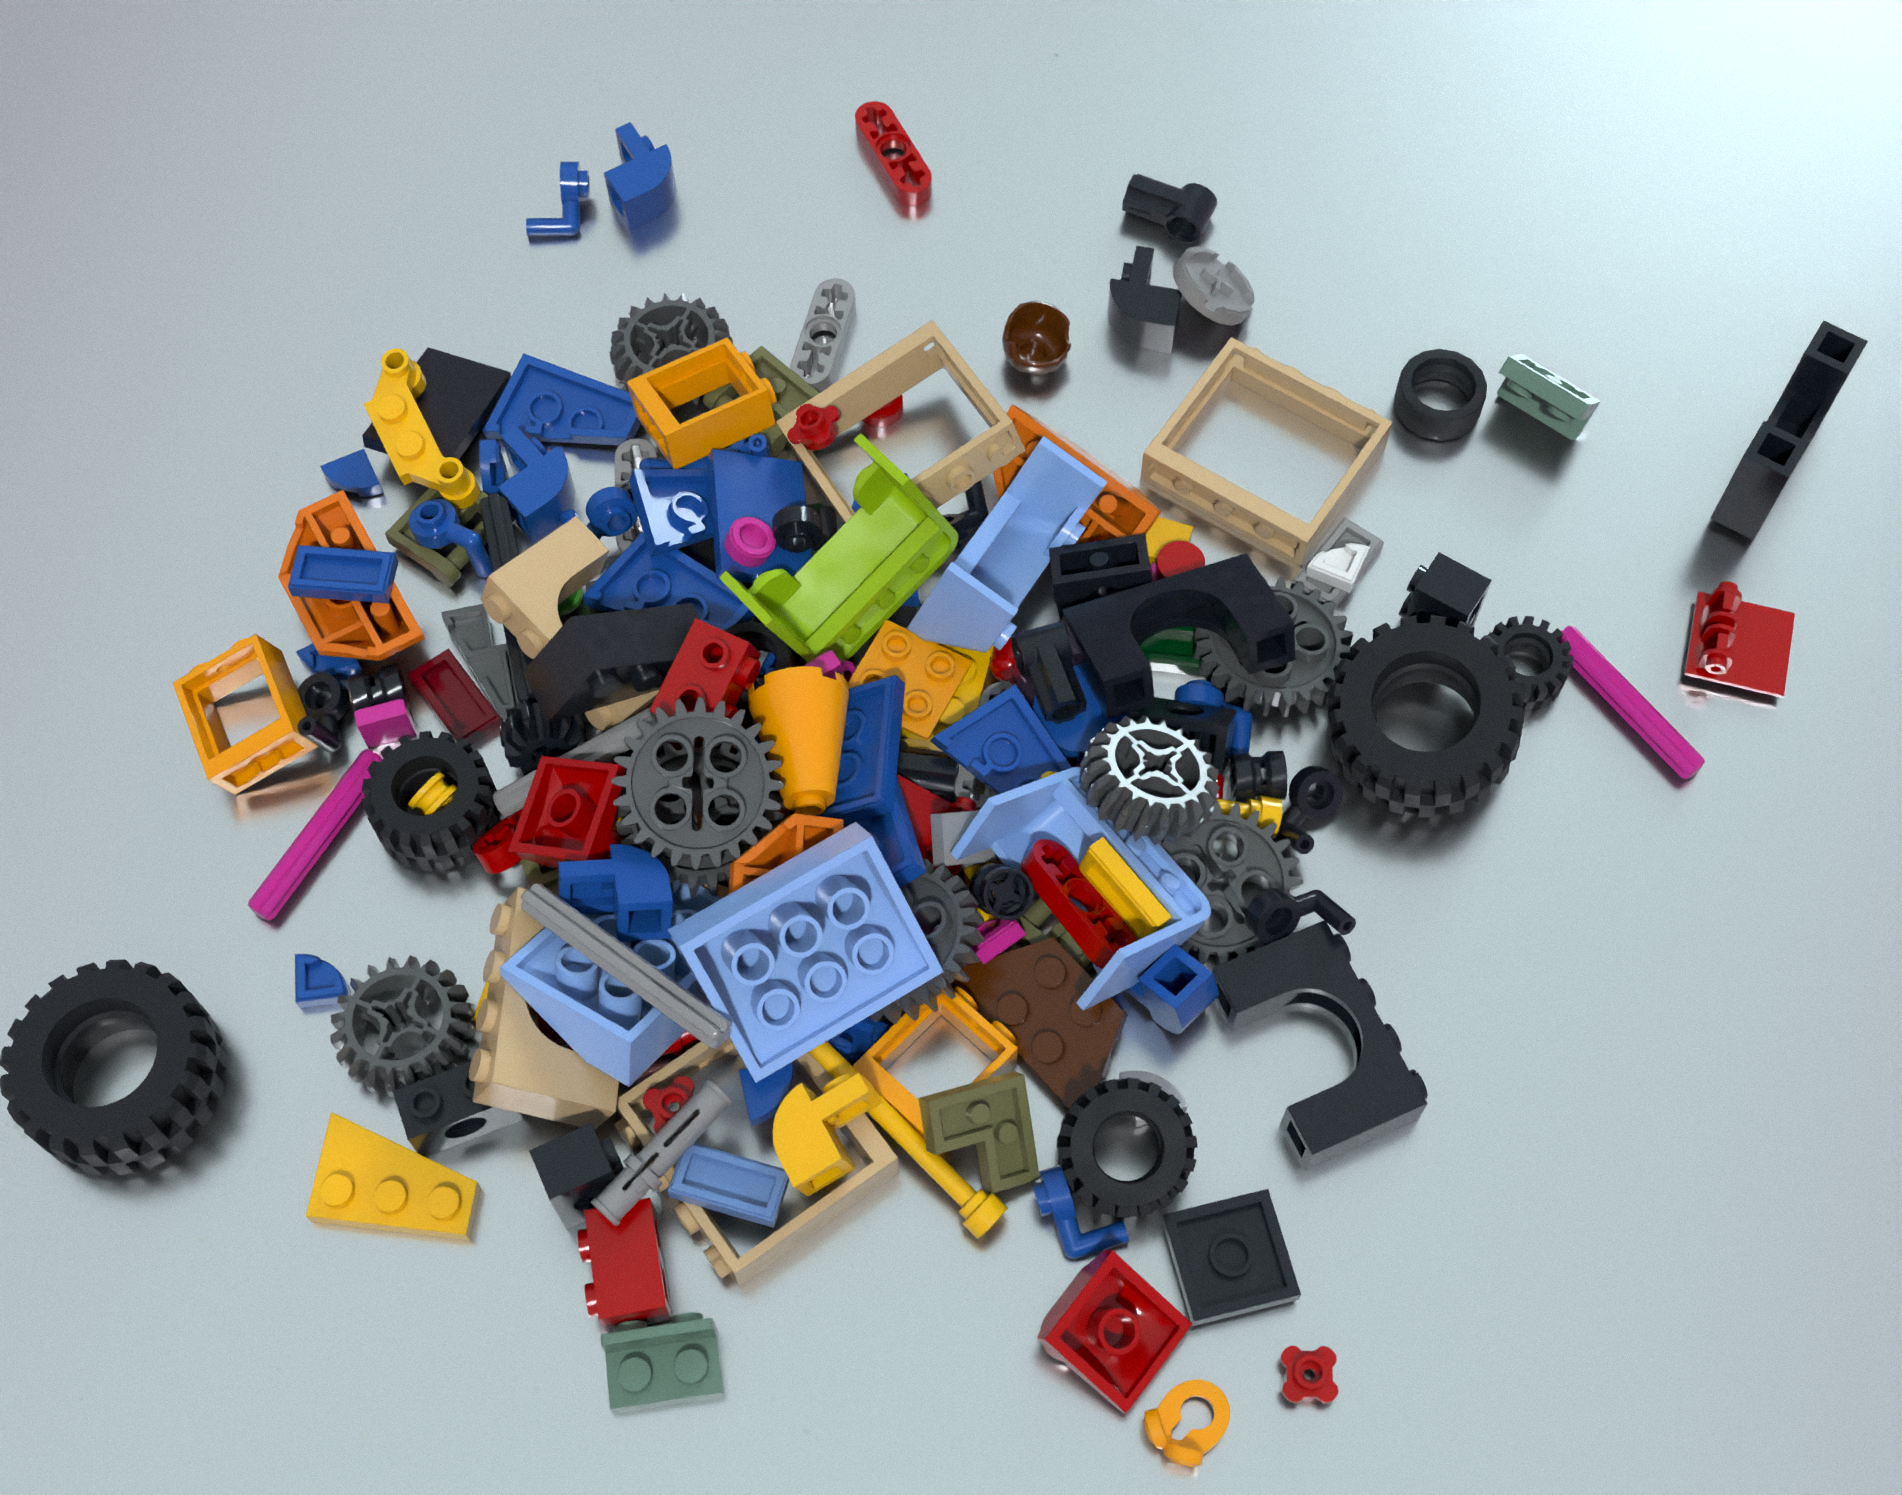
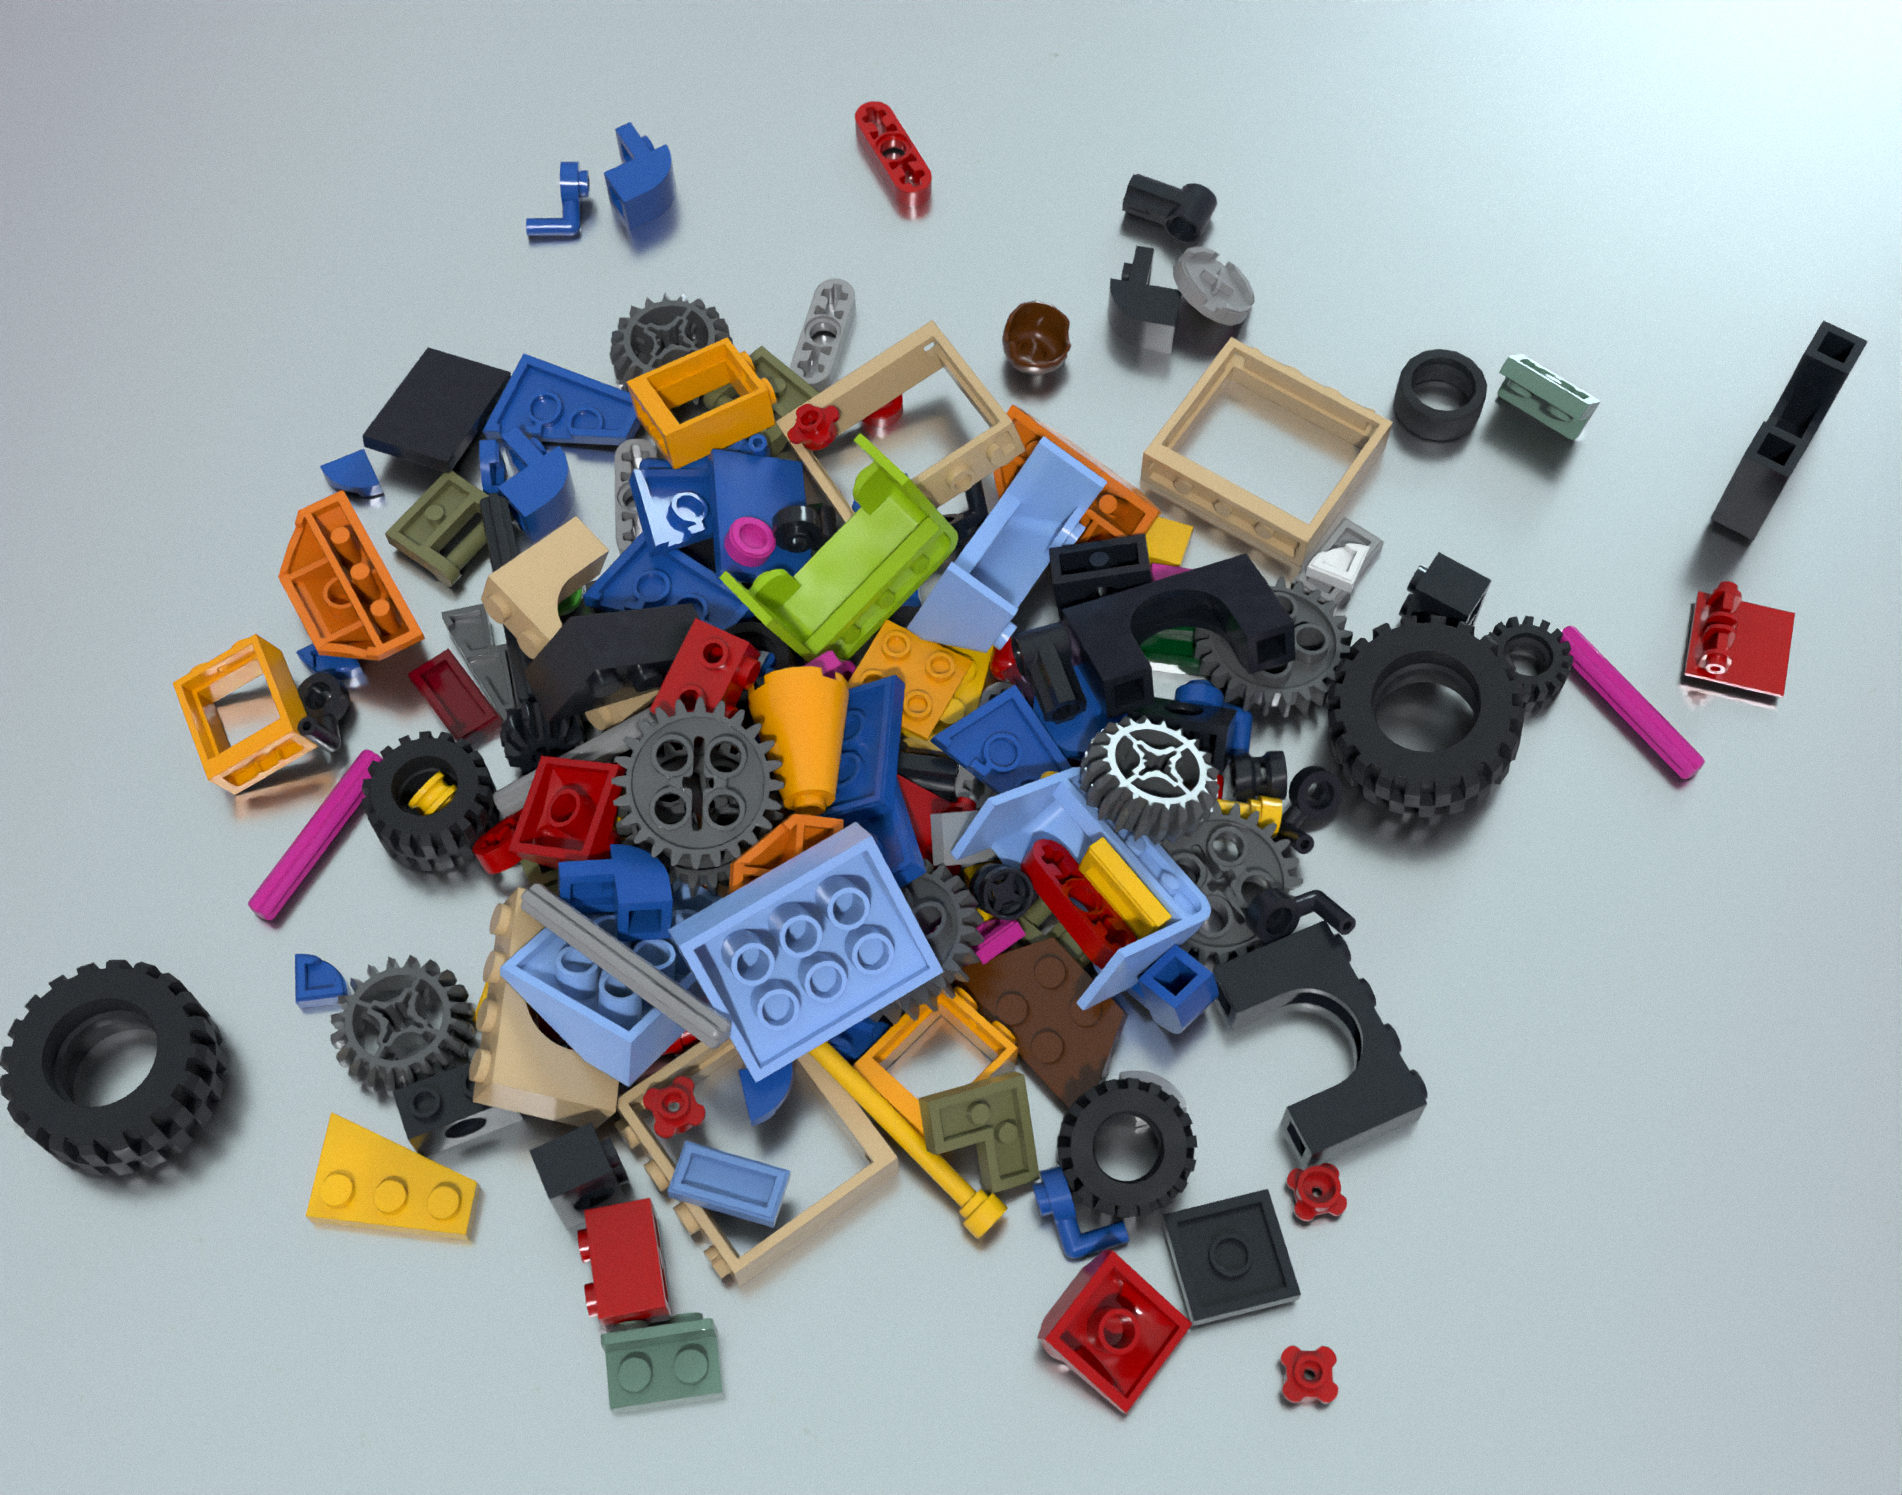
blue tile [288,545,399,604] -> none
black wheel [348,663,411,711] -> none
dark pink tile [354,699,417,749] -> none
yellow plate [364,348,480,509] -> none
blue plate [409,499,493,577] -> none
blue plate [560,487,637,540] -> none
light grey pin [591,1079,732,1226] -> none
yellow brick [773,1073,882,1197] -> none
light orange piece [1143,1379,1230,1468] -> none
red tile [1156,541,1205,580] -> none
none -> red plate [1286,1163,1347,1222]

